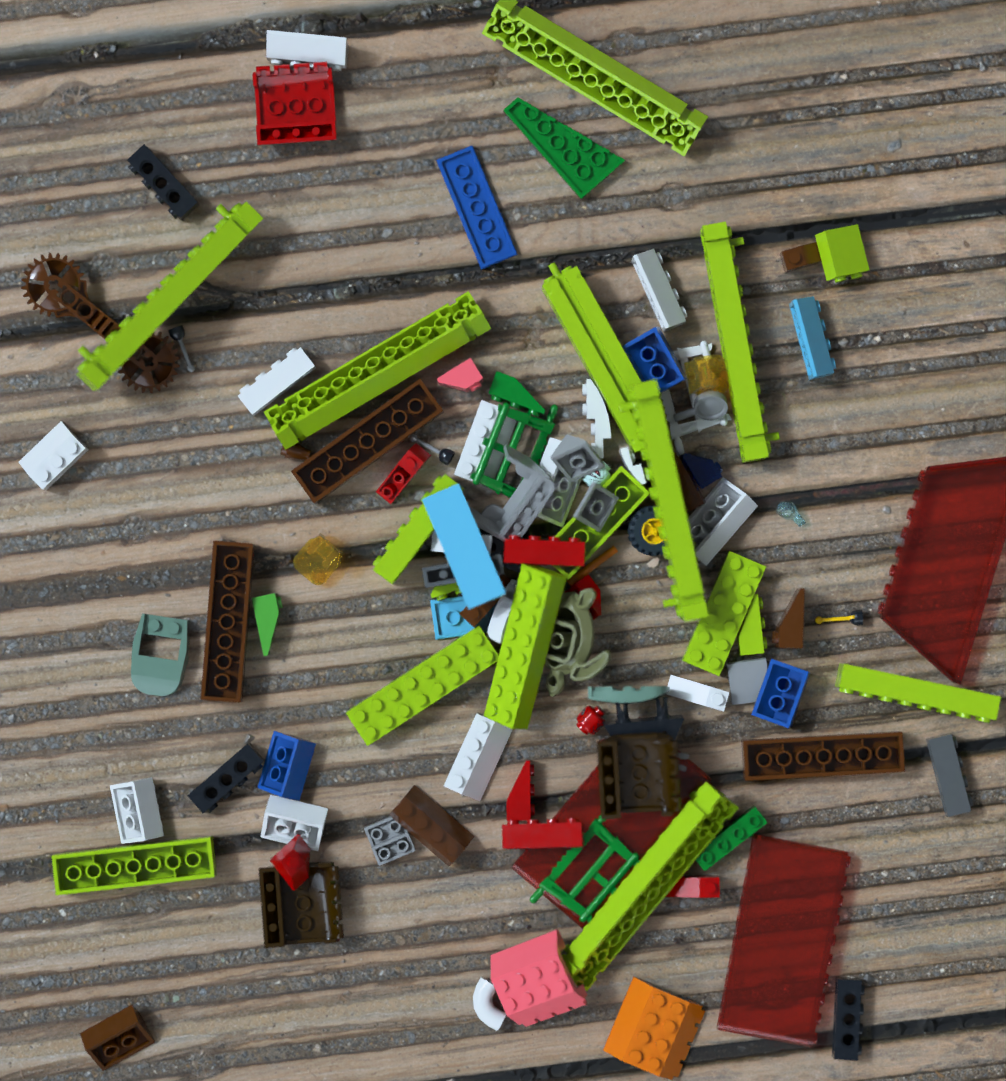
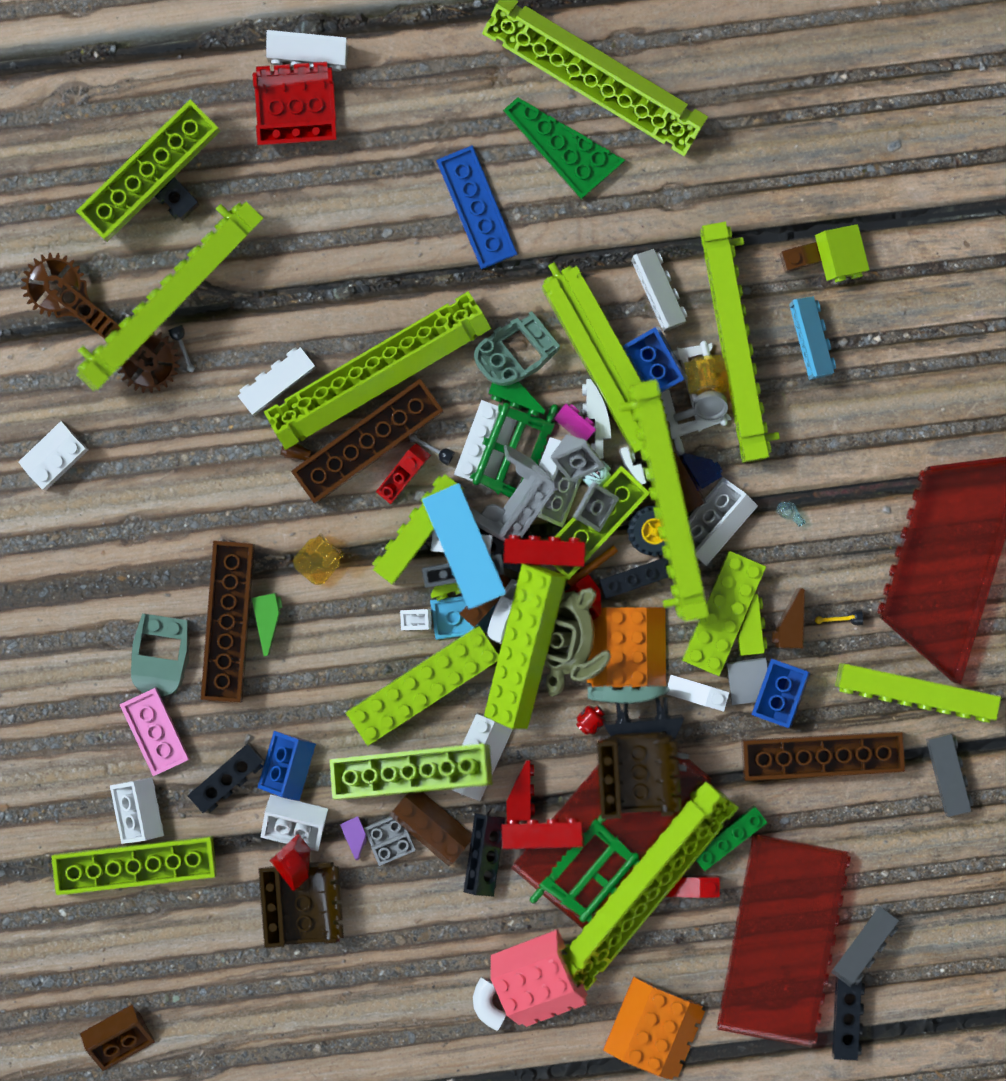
coral slope [437,358,483,392] -> none
none -> lime brick [76,99,221,242]
none -> bright pink plate [119,687,190,776]
none -> lime brick [330,744,493,800]
none -> medium lavender slope [340,816,367,861]
none -> white slope [400,609,432,630]
none -> black brick [463,813,505,897]
none -> sand green slope [474,311,560,386]
none -> dark pink slope [554,404,596,441]
none -> orange slope [587,607,666,687]
none -> black brick [599,558,669,599]
none -> dark grey brick [831,906,899,987]

